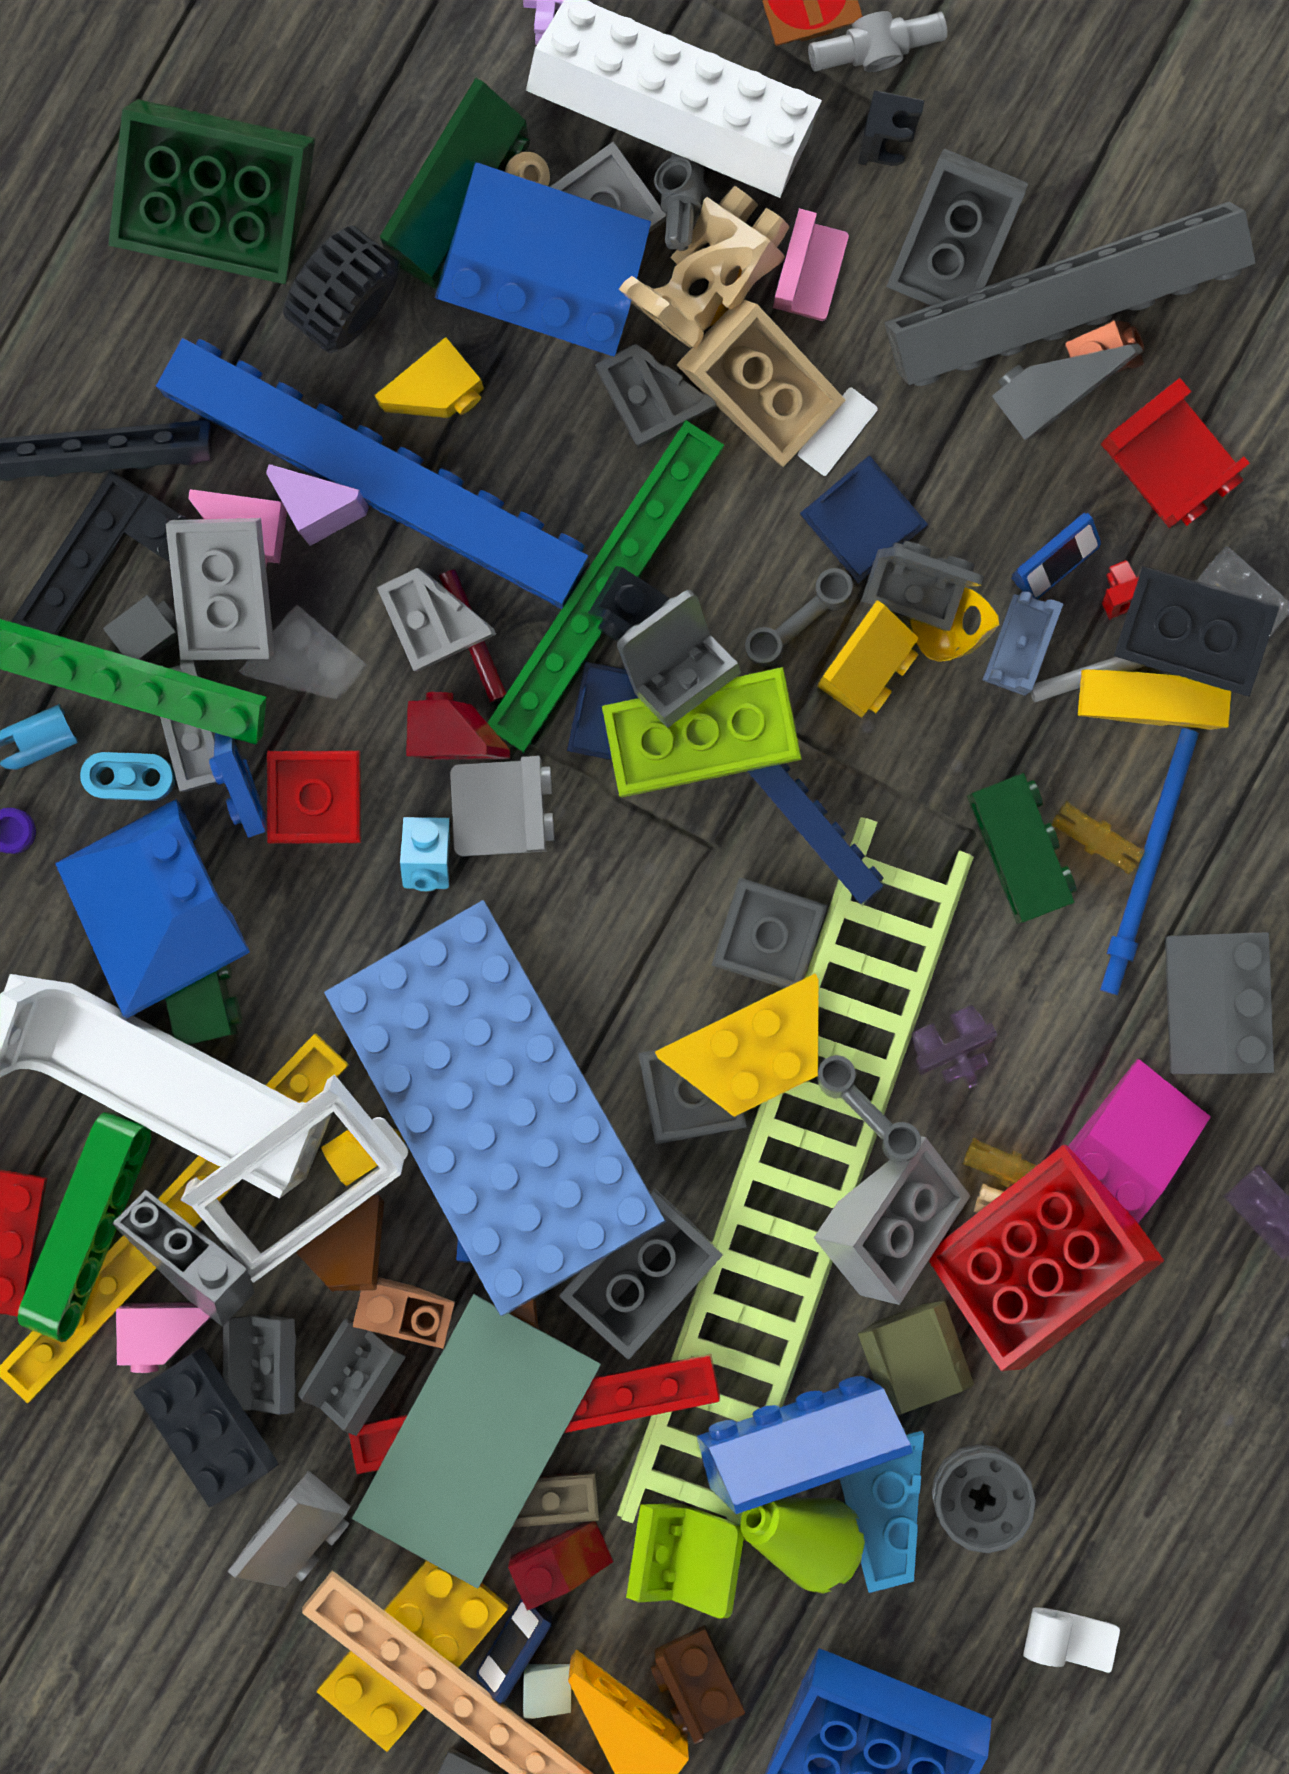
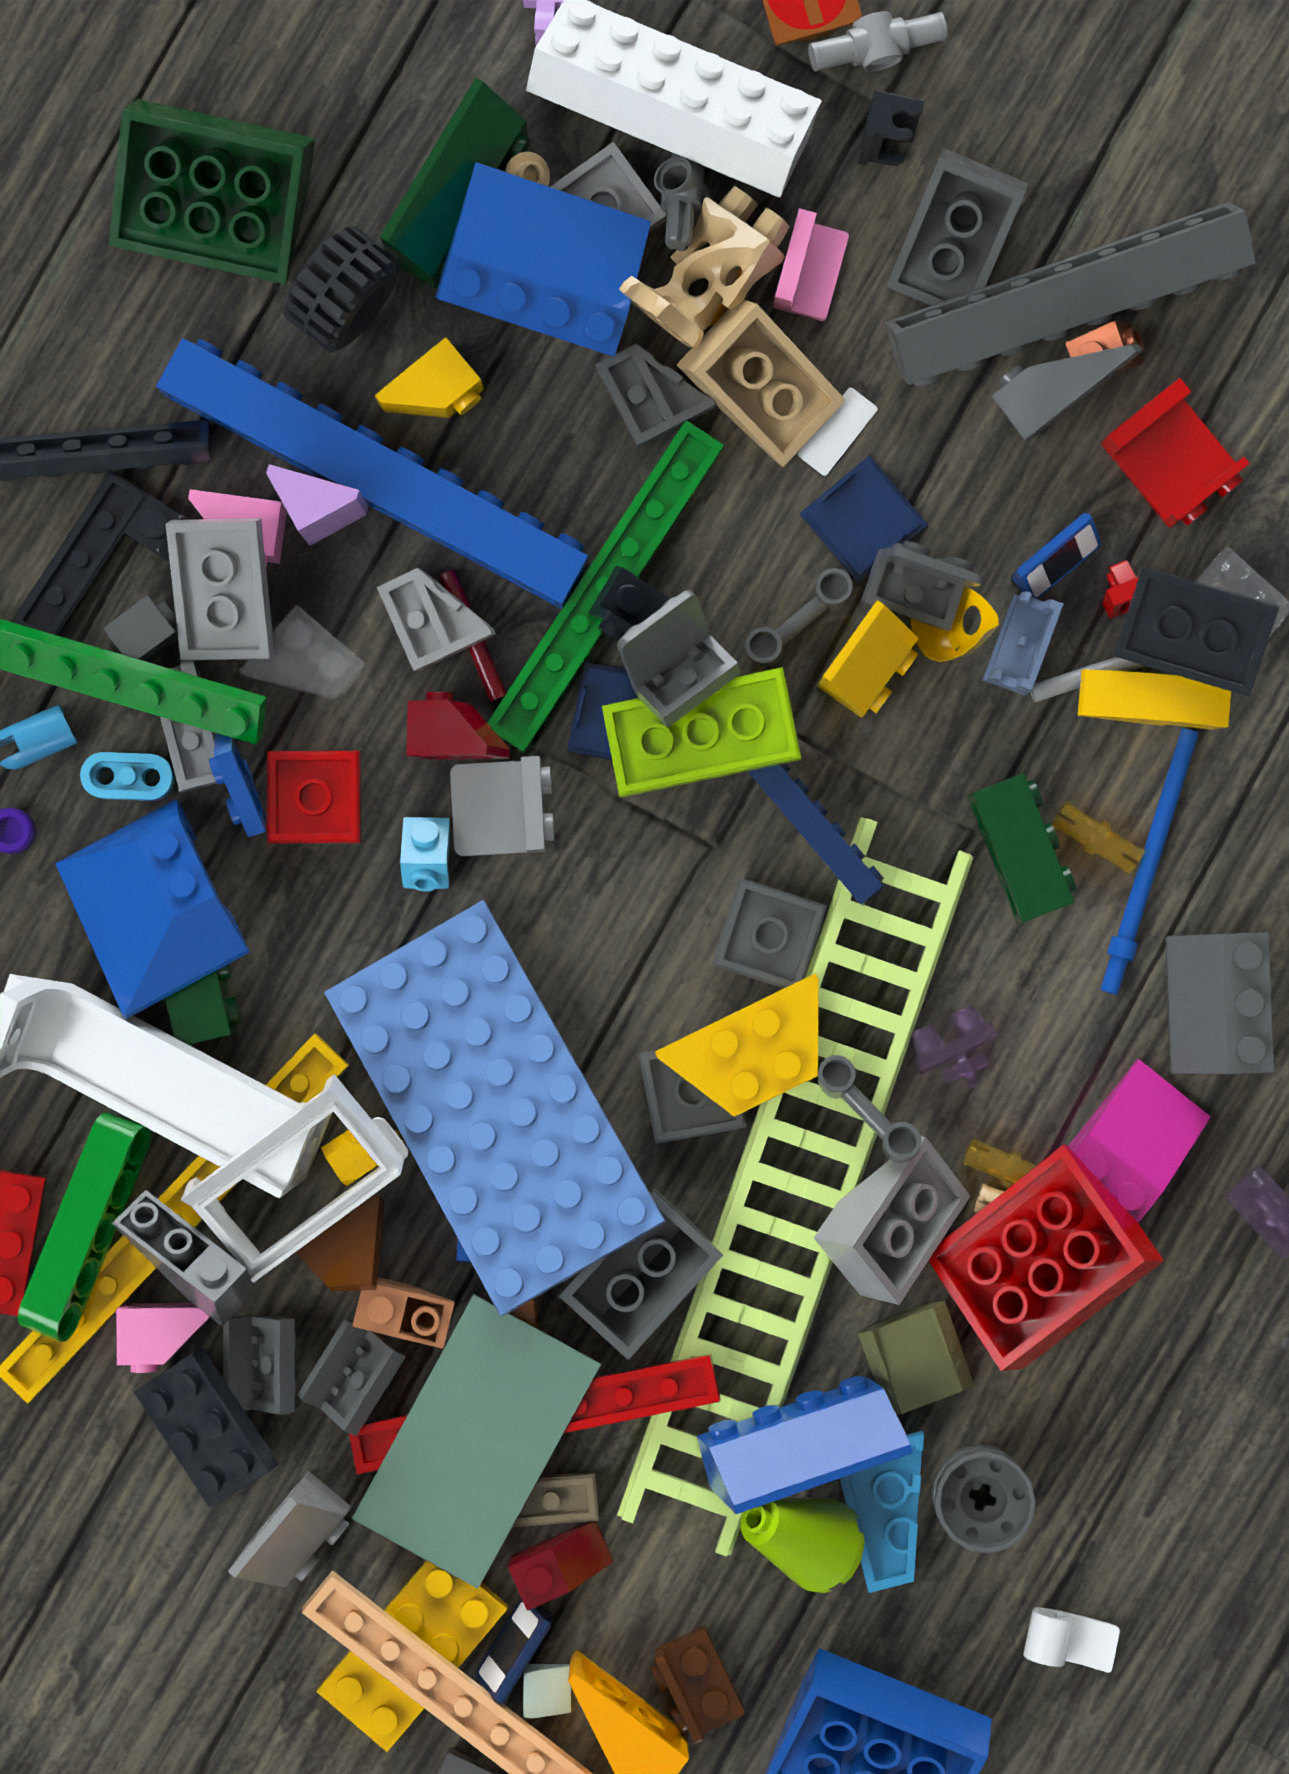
lime bracket [626,1503,744,1619] -> none

